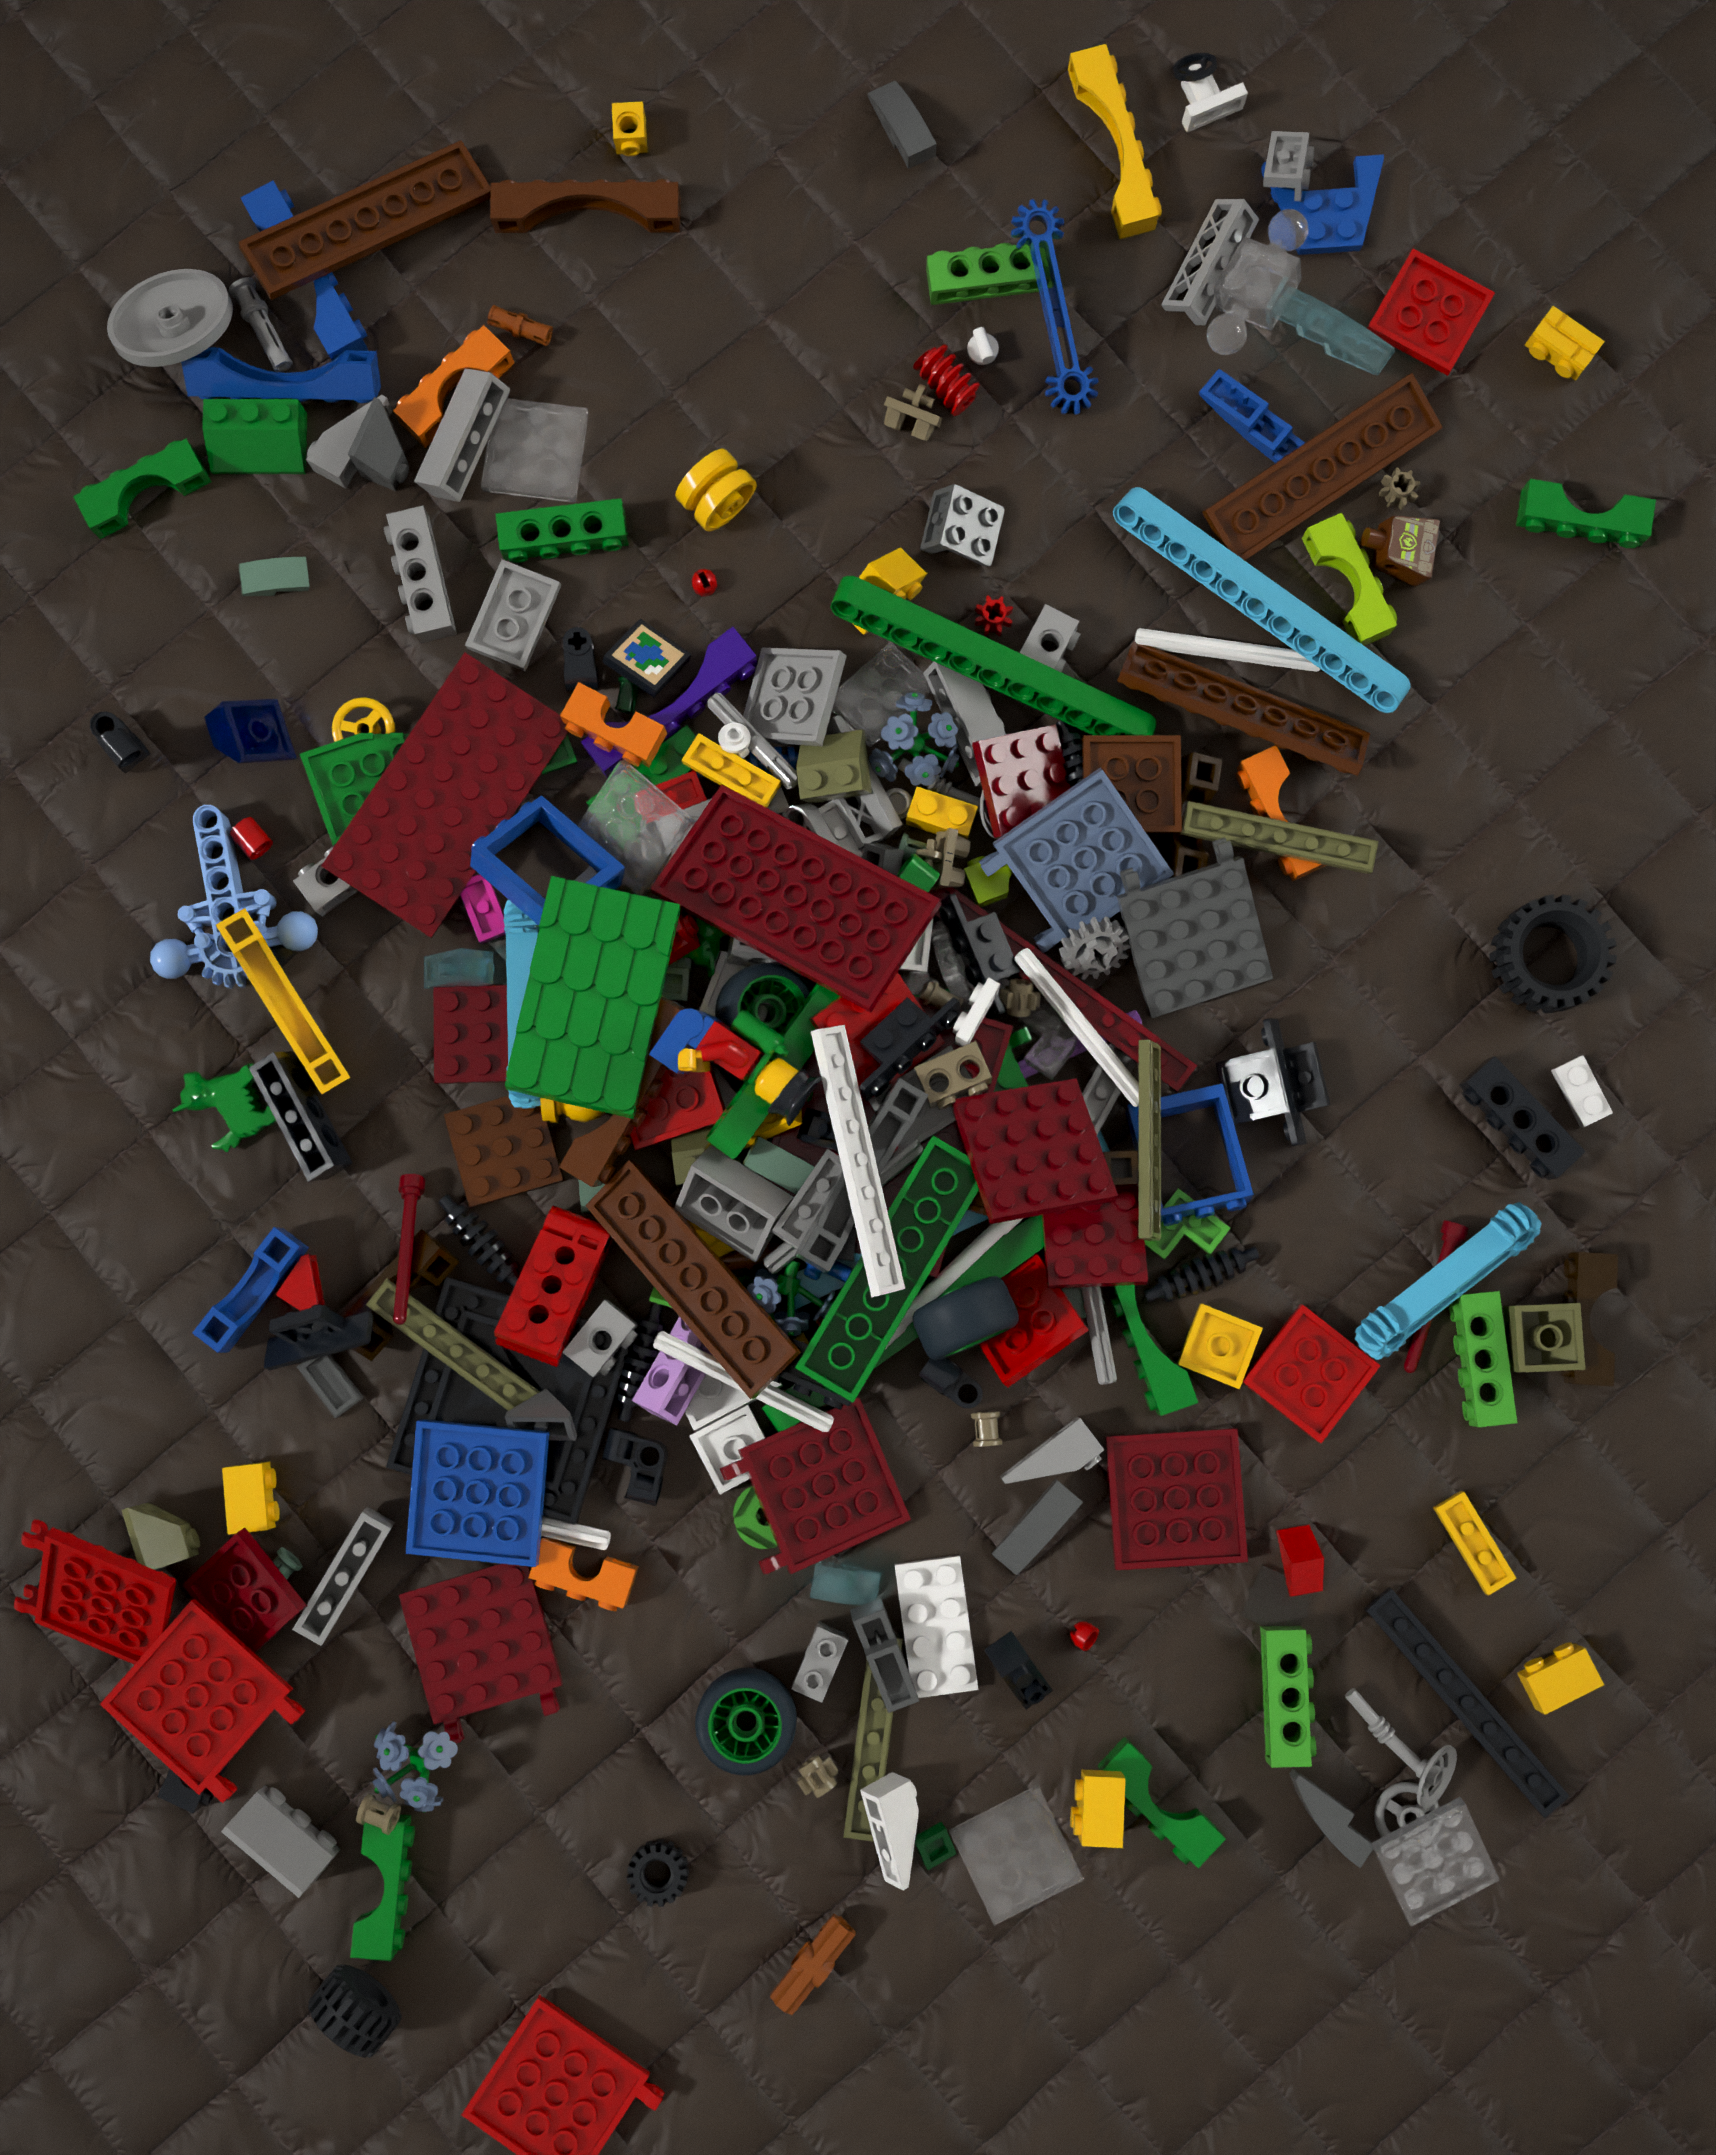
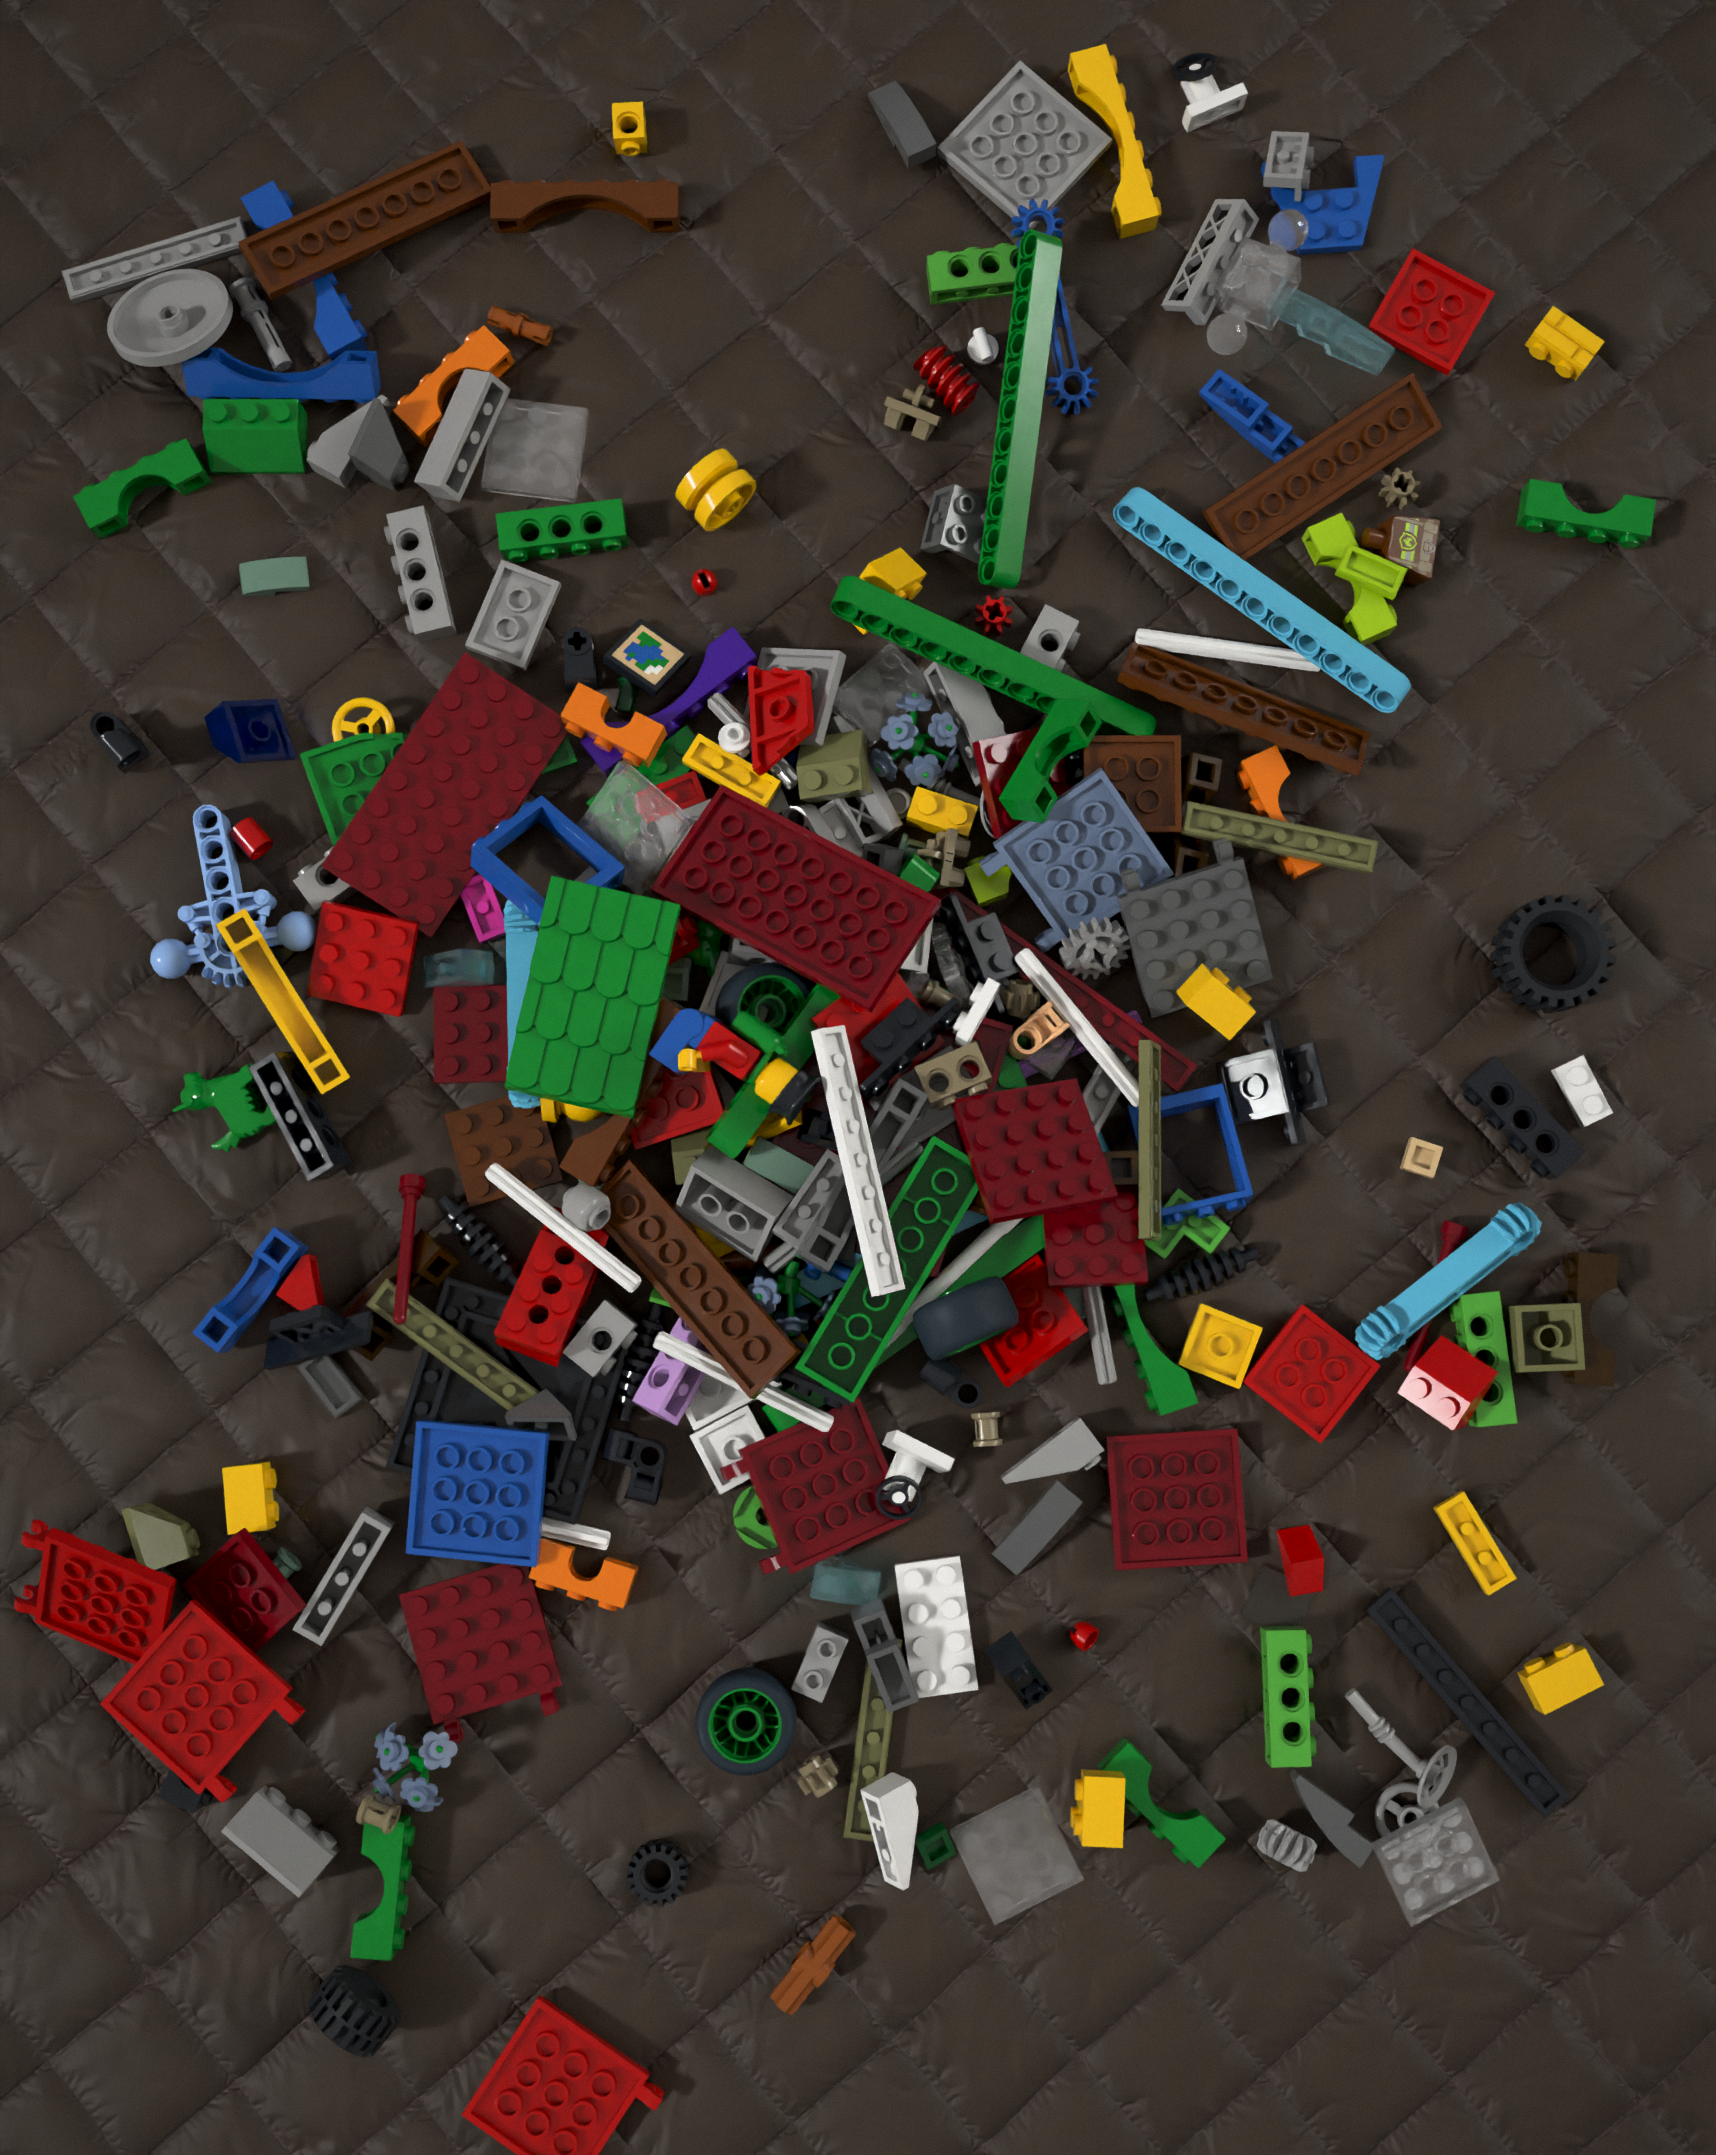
none -> light grey tile [62,216,248,304]
none -> red plate [307,900,420,1017]
none -> white axle [485,1163,642,1293]
none -> light grey head [562,1183,611,1232]
none -> red wing [748,665,815,776]
none -> white piece [875,1430,954,1520]
none -> light grey plate [937,61,1113,229]
none -> green beam [978,229,1062,590]
none -> green arch [998,698,1102,823]
none -> light nougat piece [1007,1001,1070,1060]
none -> yellow brick [1176,963,1256,1040]
none -> light grey gear [1257,1819,1317,1872]
none -> lime tile [1334,543,1408,600]
none -> red slope [1397,1335,1499,1431]
none -> tan plate [1400,1137,1443,1179]

